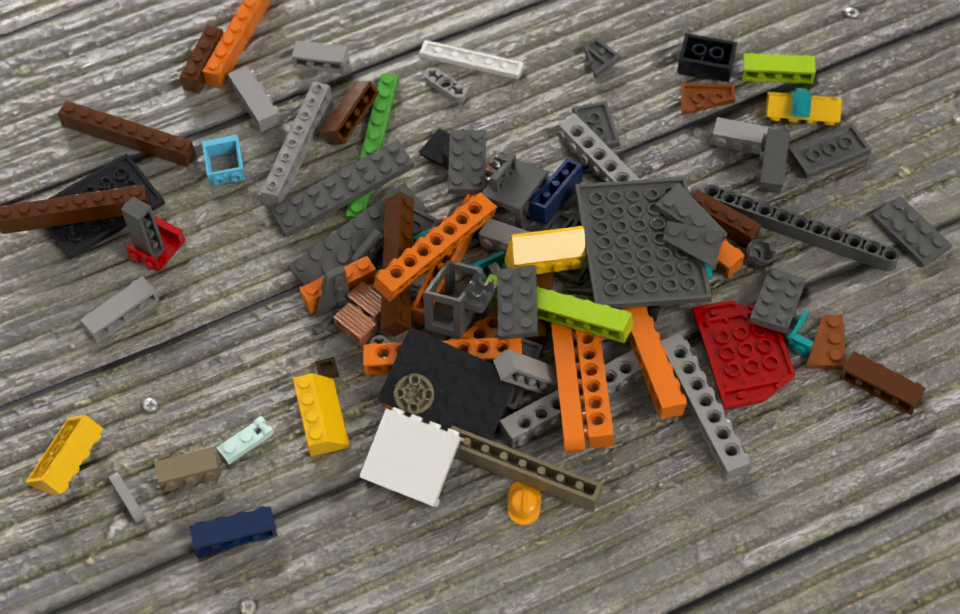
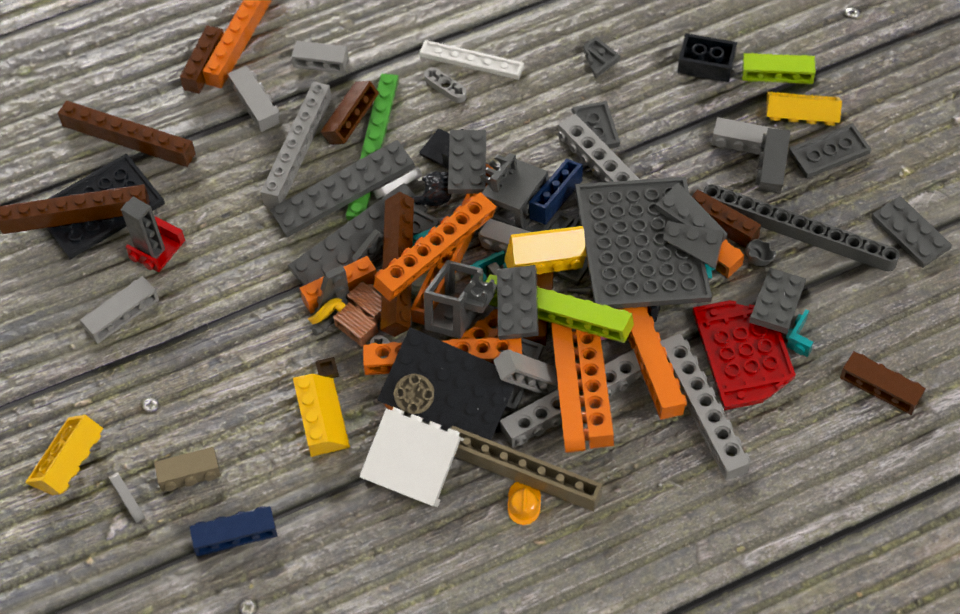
medium azure window [202,135,246,186] -> none
light aqua plate [216,416,274,465] -> none
dark orange wing [681,83,735,115] -> none
teal bracket [791,88,812,117] -> none
dark orange wing [806,315,846,369] -> none
none -> yellow arm [308,298,346,324]
none -> light grey beam [373,167,422,199]
none -> black hair [411,171,452,207]

